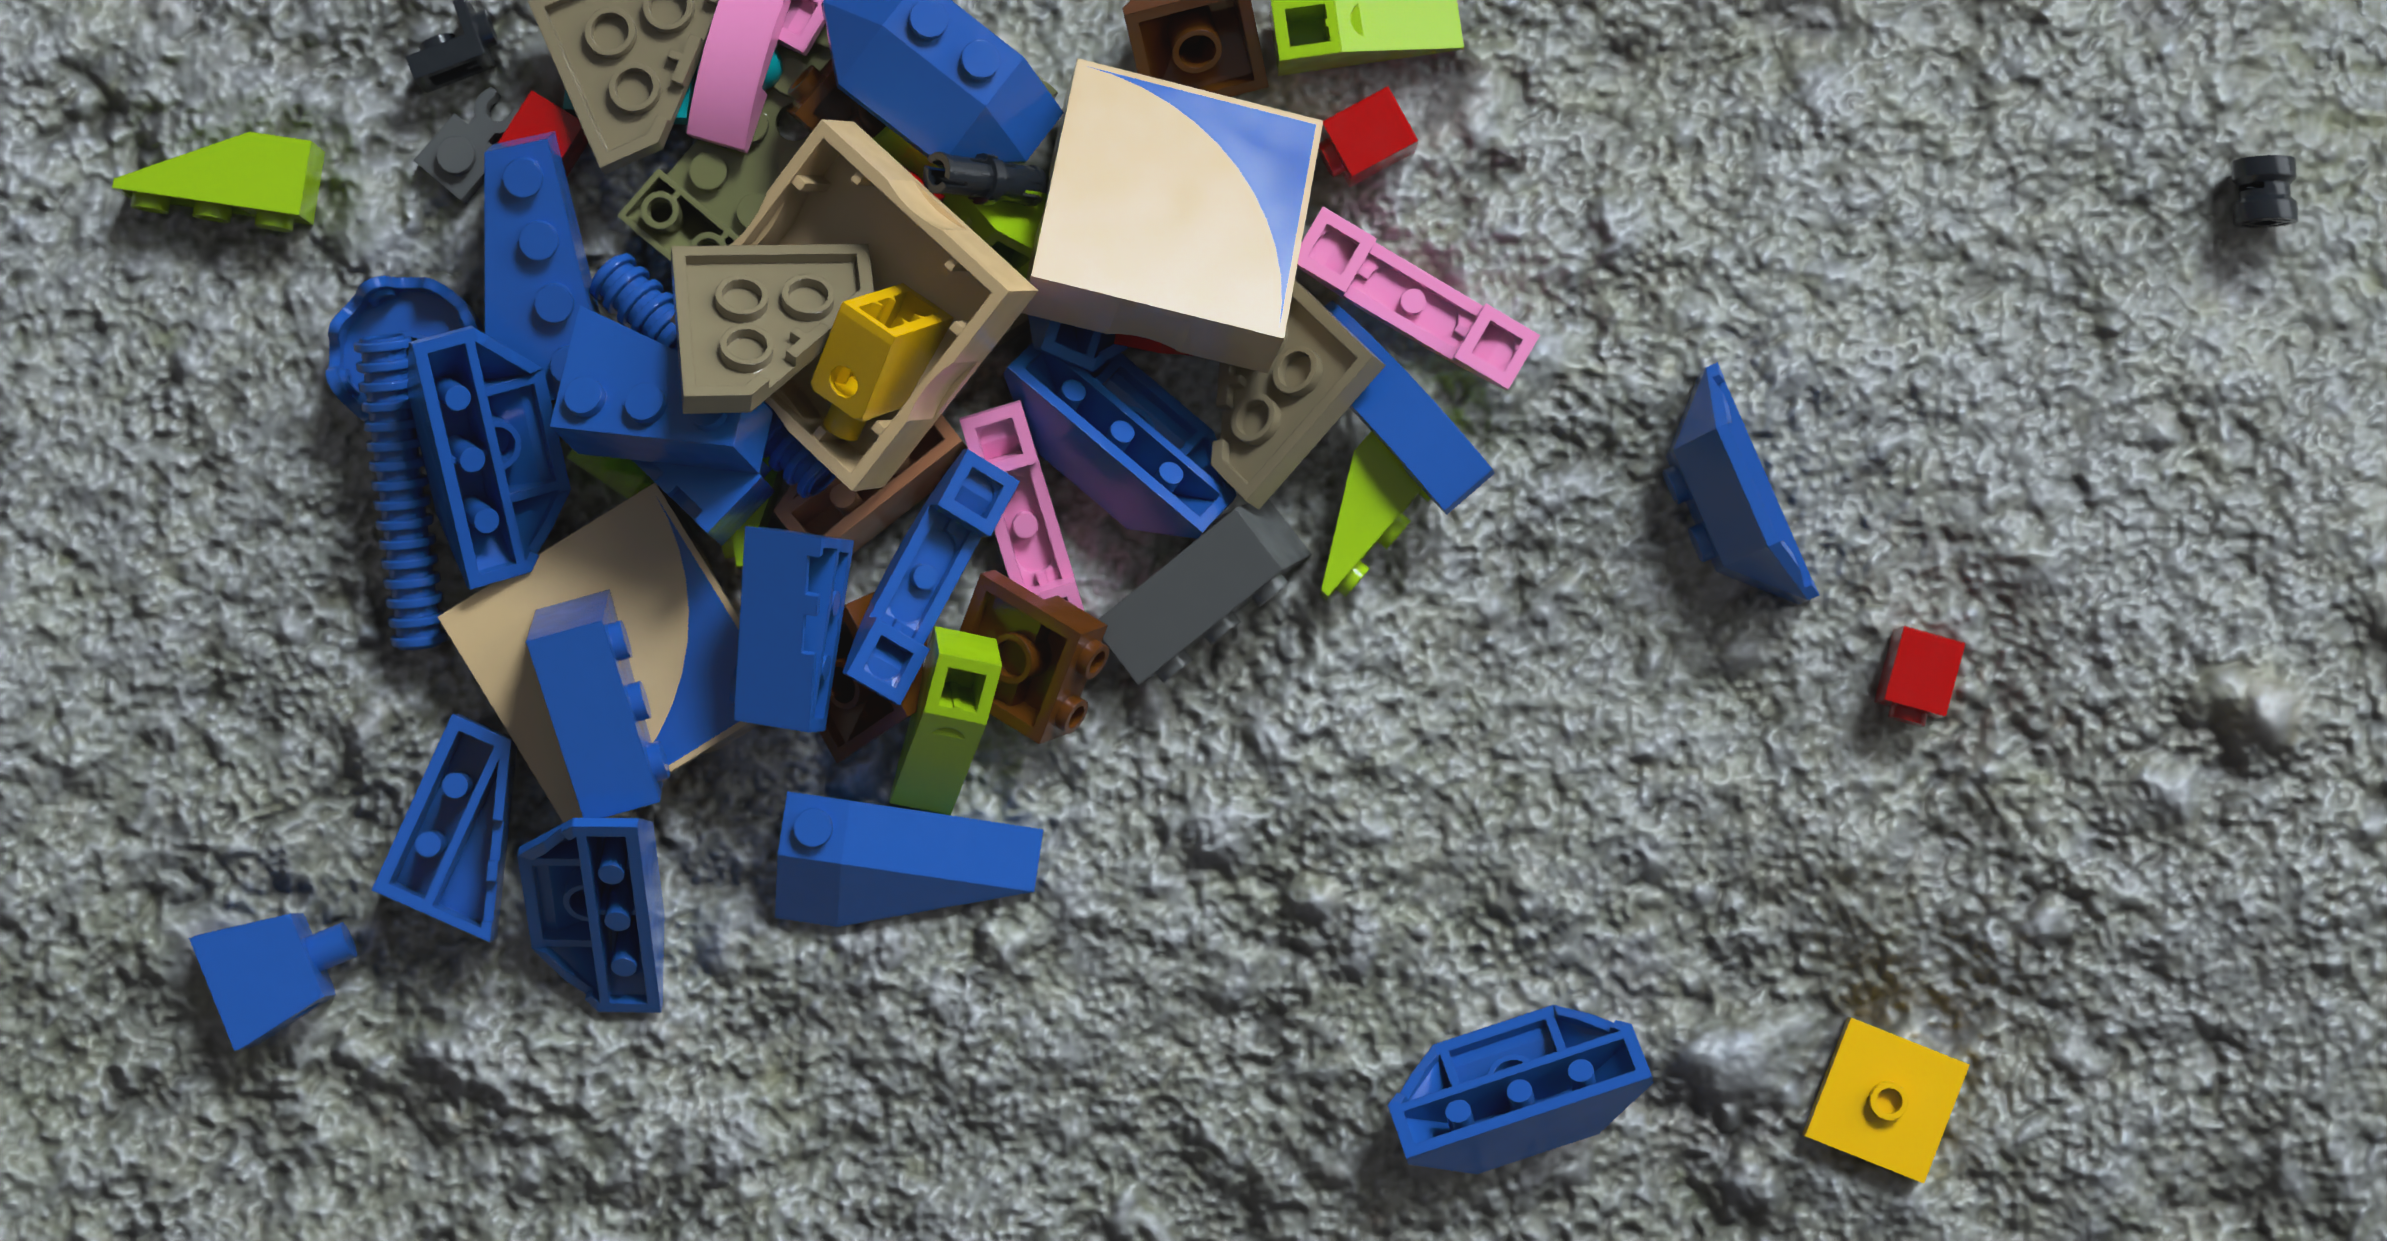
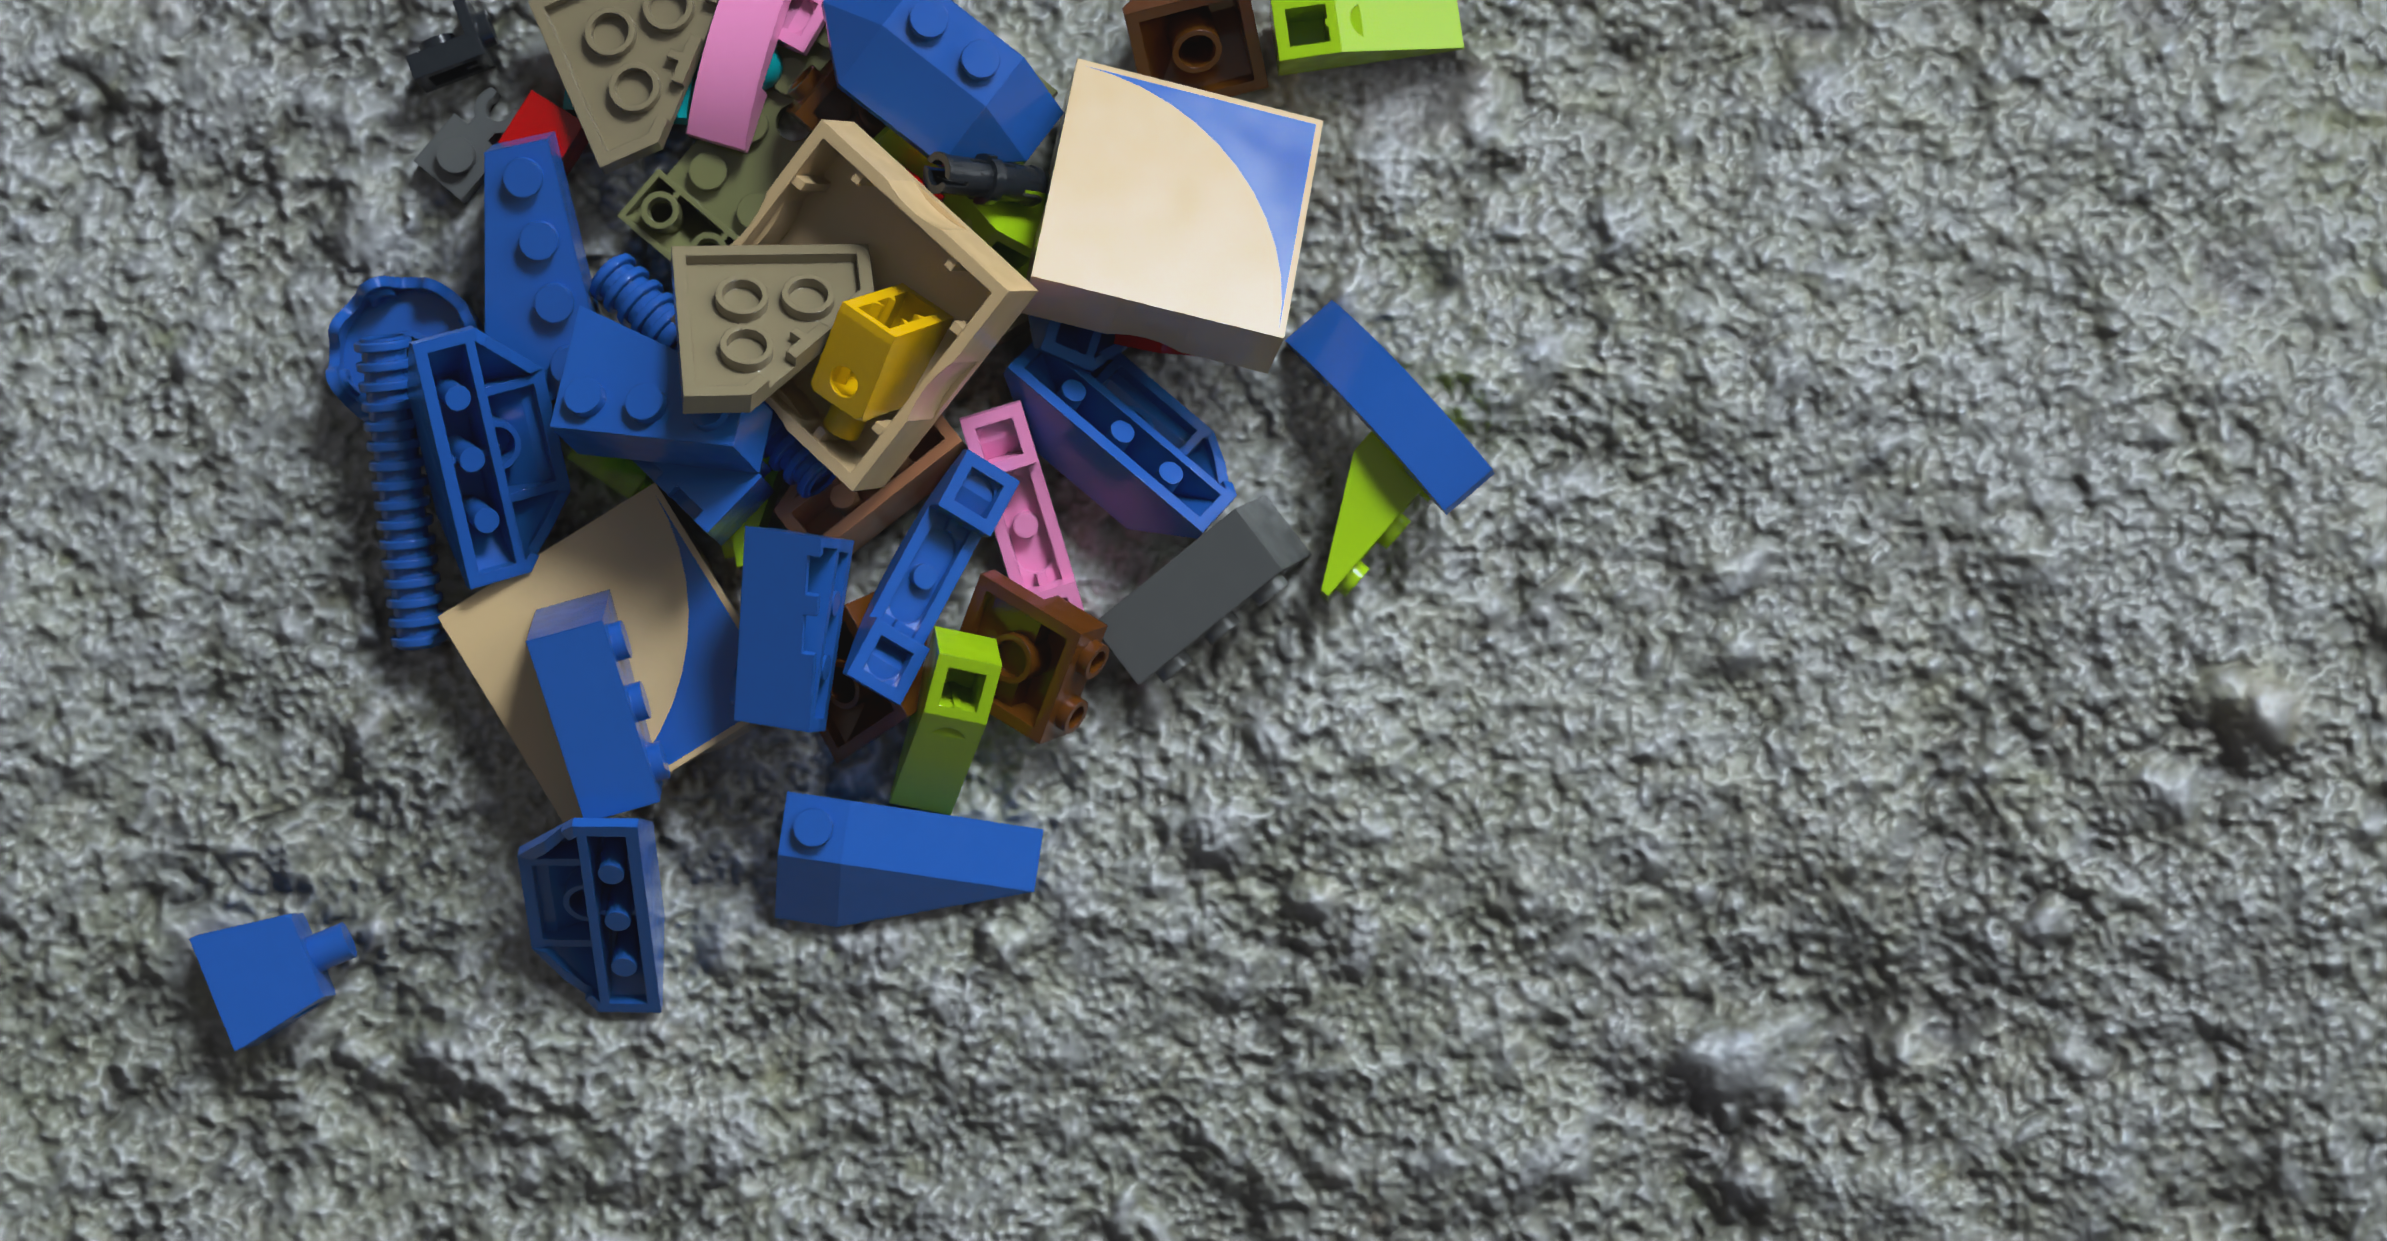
lime slope [112,132,325,232] -> none
blue wedge [372,714,517,942] -> none
dark tan plate [1211,279,1386,510] -> none
bright pink slope [1297,207,1540,390] -> none
red brick [1318,86,1419,187] -> none
blue wedge [1388,1005,1654,1174] -> none
blue wedge [1663,362,1820,605] -> none
yellow plate [1802,1017,1970,1183] -> none
red brick [1874,626,1966,727] -> none
black wheel [2231,155,2298,228] -> none

